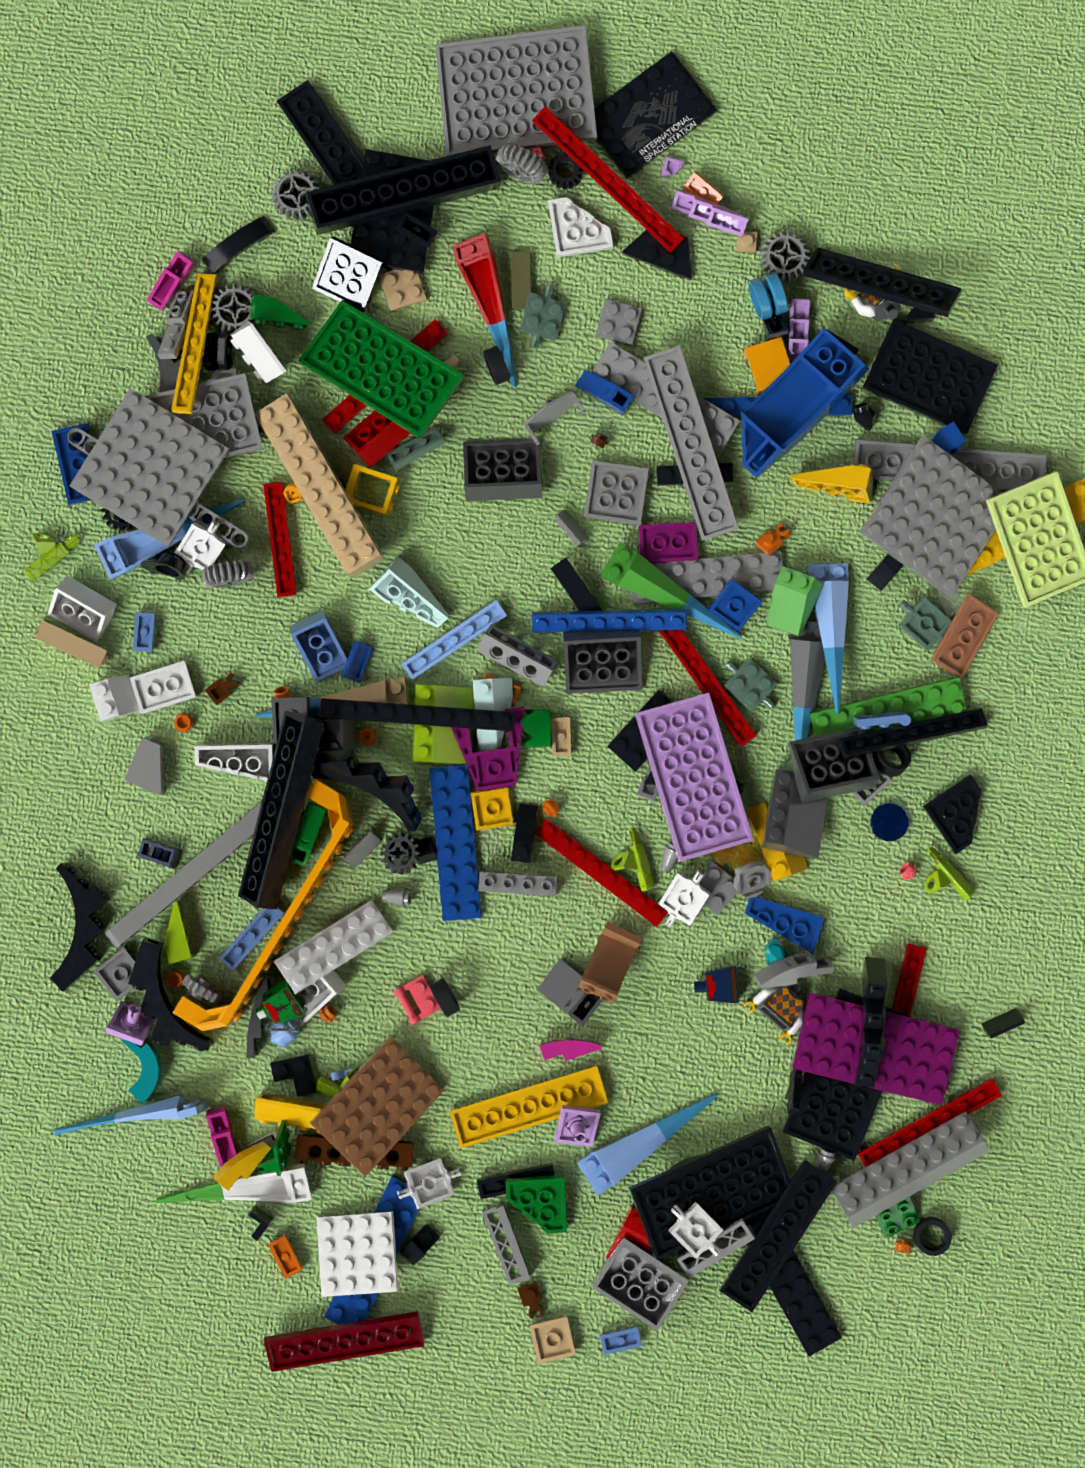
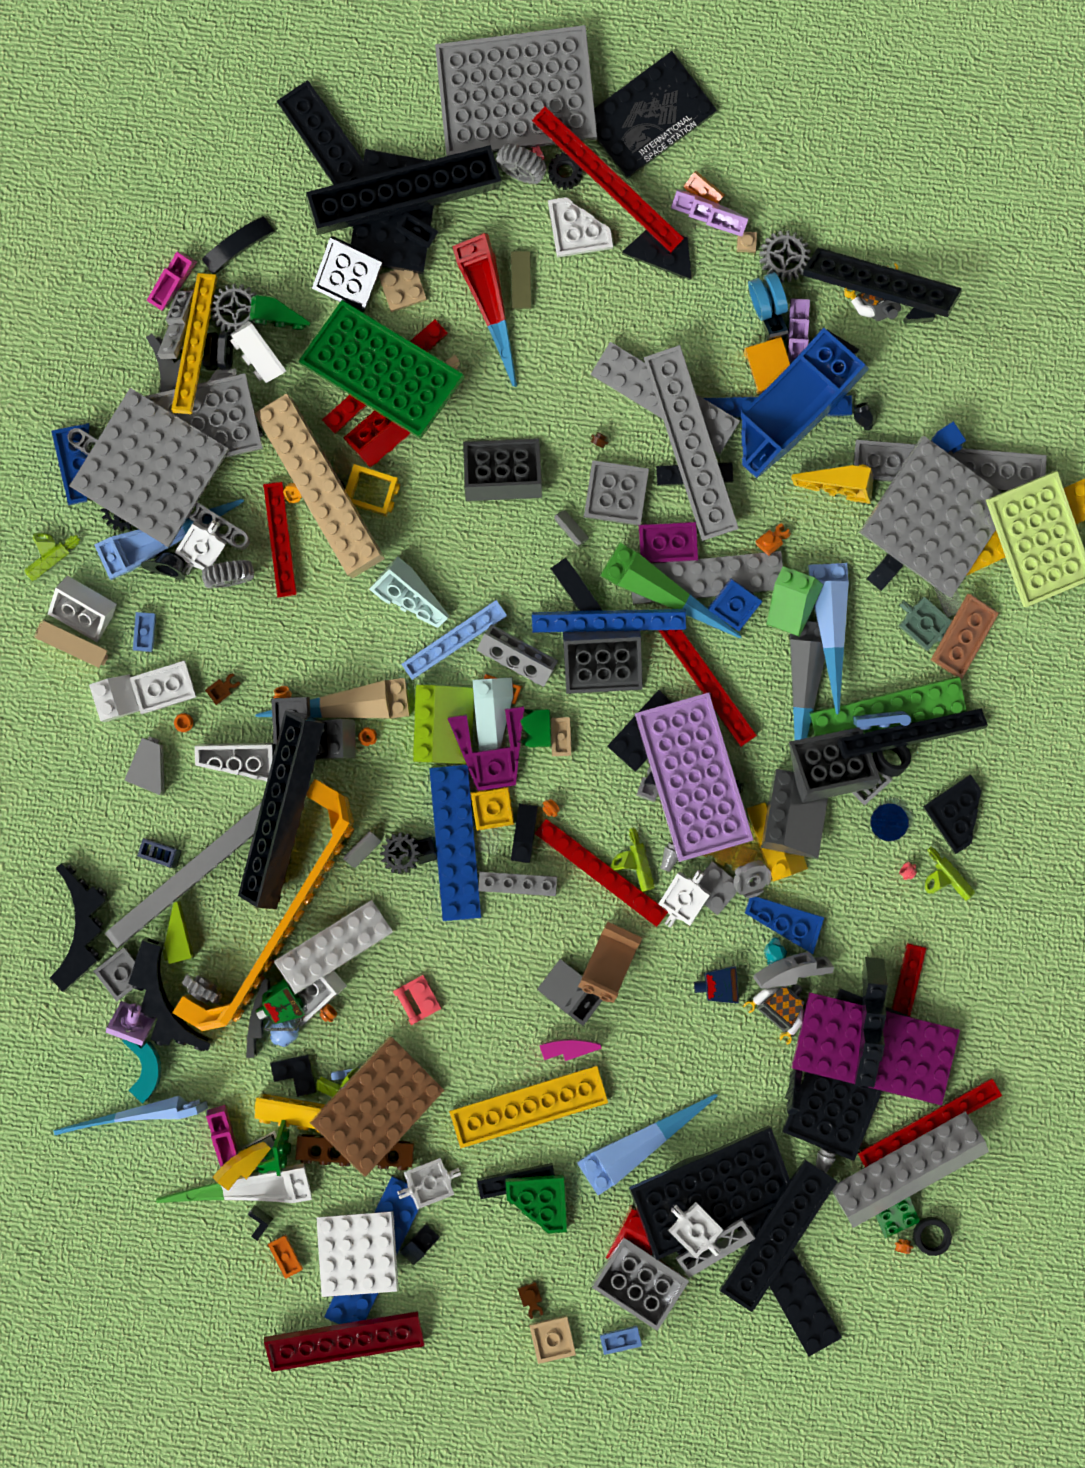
orange plate [166,970,185,989] -> none
medium blue plate [219,907,285,971] -> none
light grey gear [270,168,321,221] -> none
medium blue slope [289,610,348,682] -> none
green slope [290,802,326,867] -> none
black arch [312,749,422,832] -> none
black plate [319,698,514,732] -> none
blue tile [342,640,373,683] -> none
light grey cone [382,888,412,907] -> none
sand green plate [386,426,445,471] -> none
black tyre [430,978,460,1017] -> none
light grey fence [482,1203,531,1285] -> none
black tyre [483,346,510,385] -> none
sand green plate [519,285,566,349] -> none
light grey piece [523,391,587,445] -> none
lavender plate [554,1105,601,1147] -> none
blue slope [575,370,634,416] -> none
light grey plate [595,299,642,346] -> none
lavender tile [661,156,684,177] -> none
sand green plate [724,658,778,712] -> none
black plate [862,319,998,435] -> none
black slope [982,1009,1025,1039] -> none

